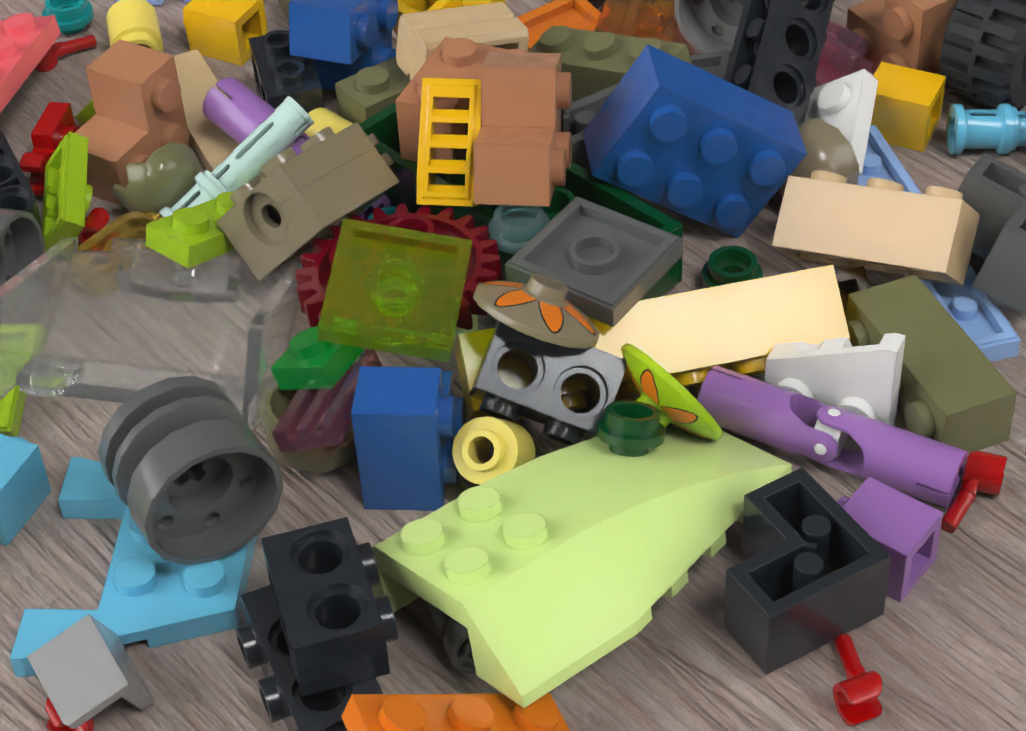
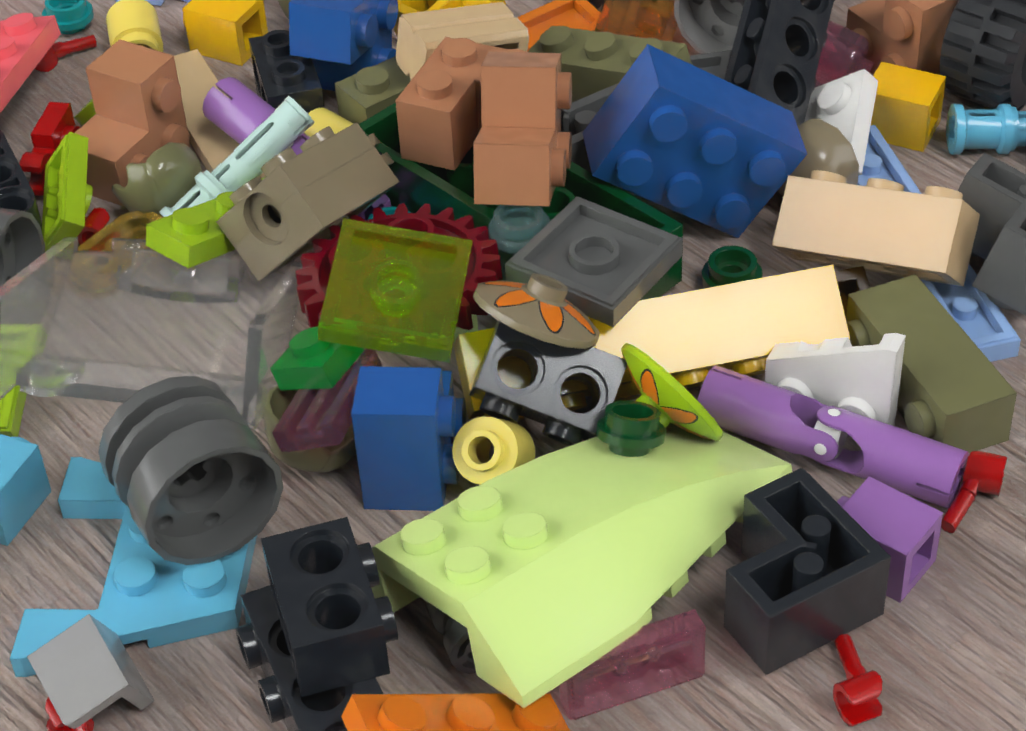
yellow slope [416,77,482,207] -> none
none -> clear pink plate [559,609,706,720]

